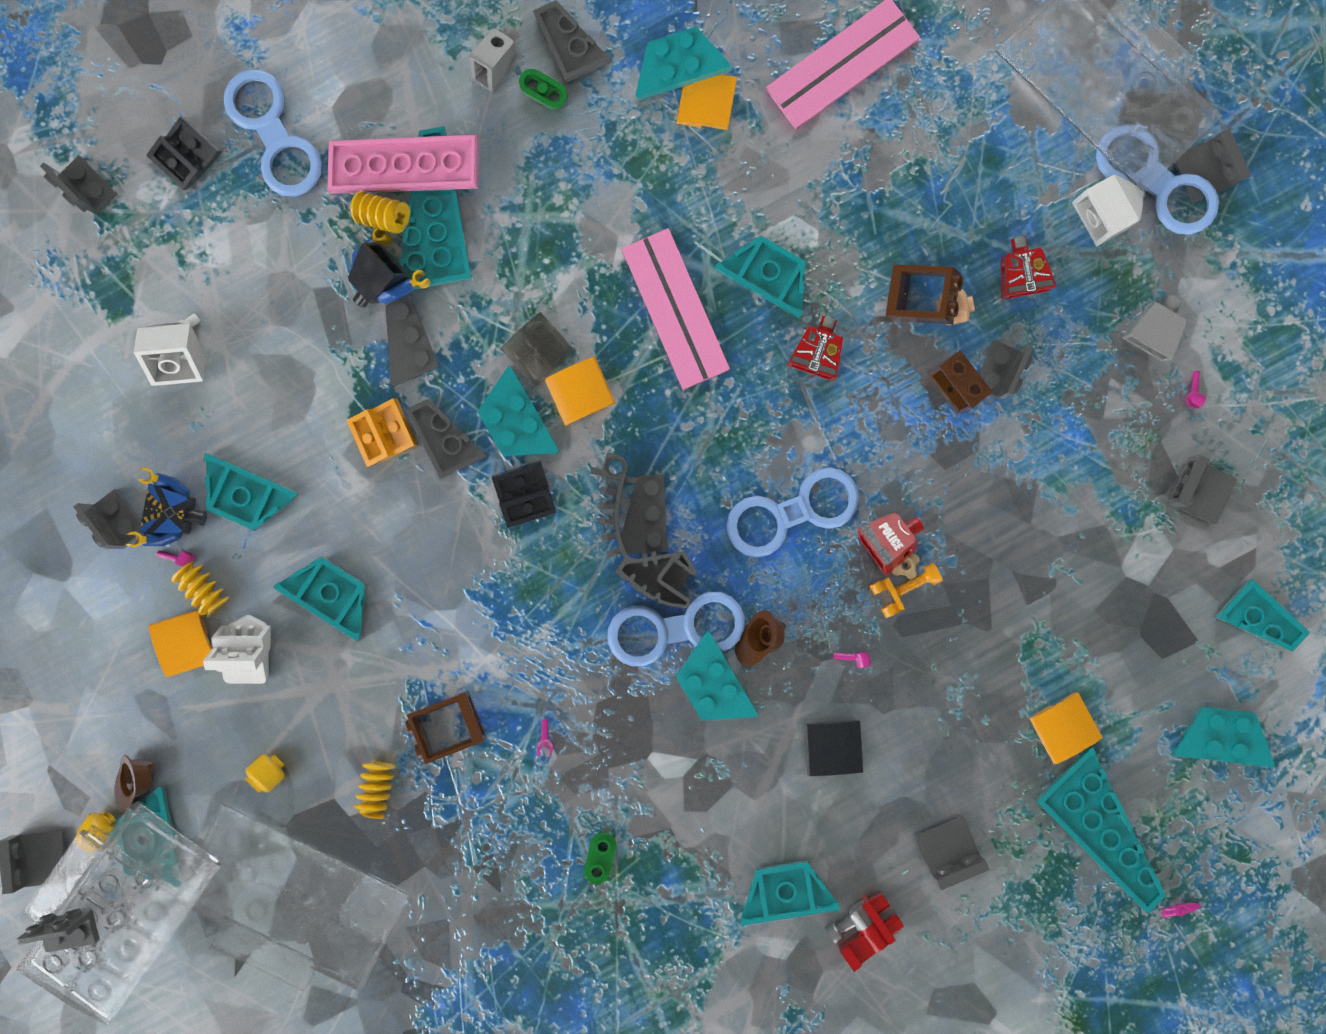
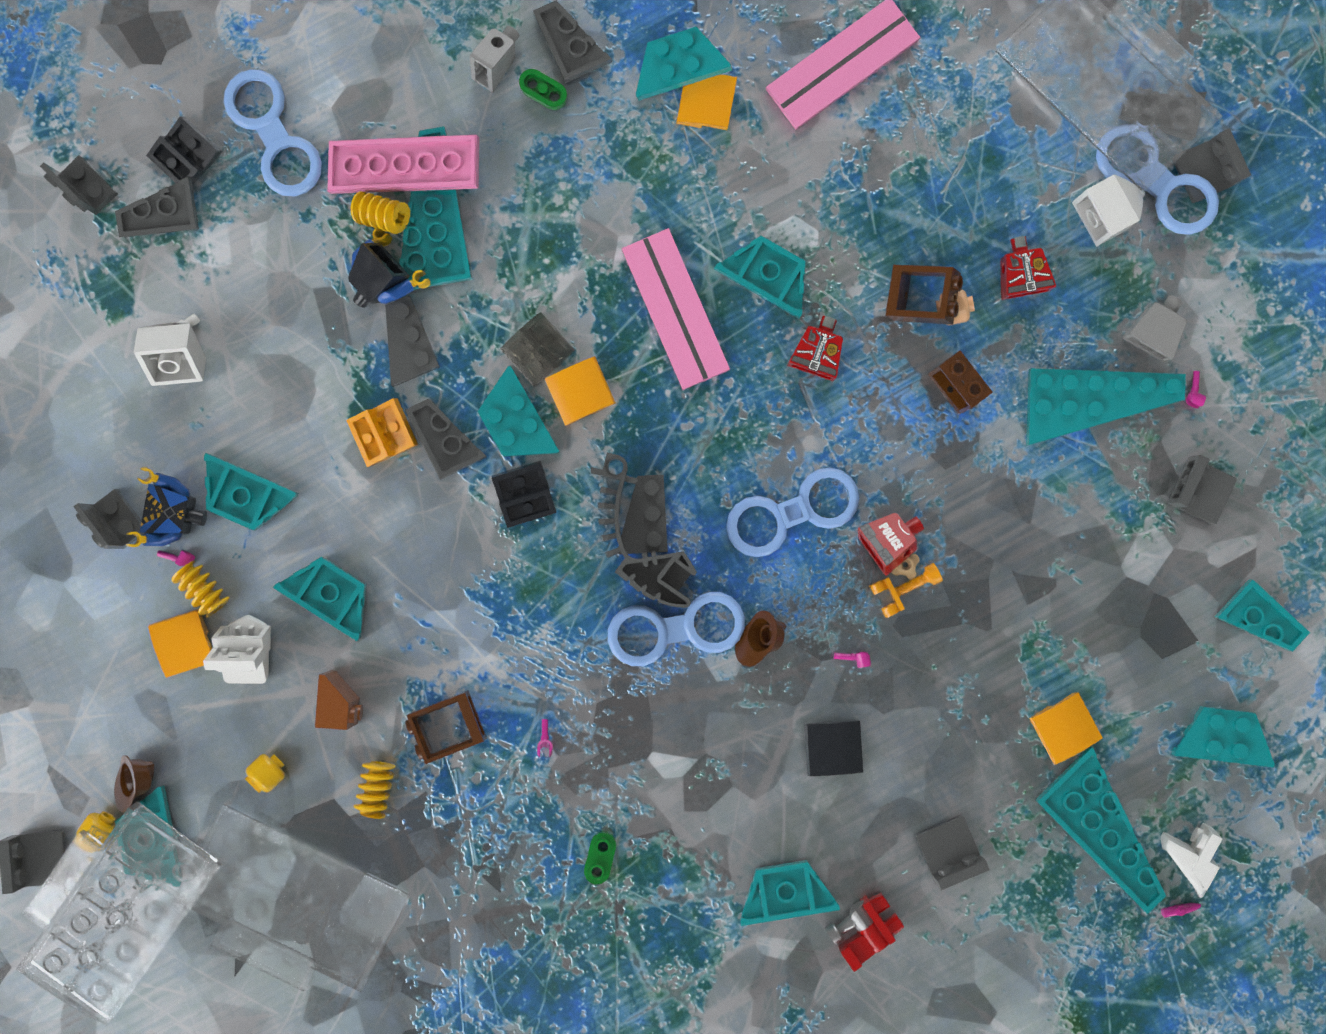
dark grey bracket [17,908,100,953] -> none
teal wing [676,629,759,721] -> none
dark grey bracket [979,340,1034,400] -> none
none -> dark grey wing [115,177,199,238]
none -> dark orange slope [315,670,363,730]
none -> teal wing [1026,368,1186,446]
none -> white piece [1160,823,1222,898]

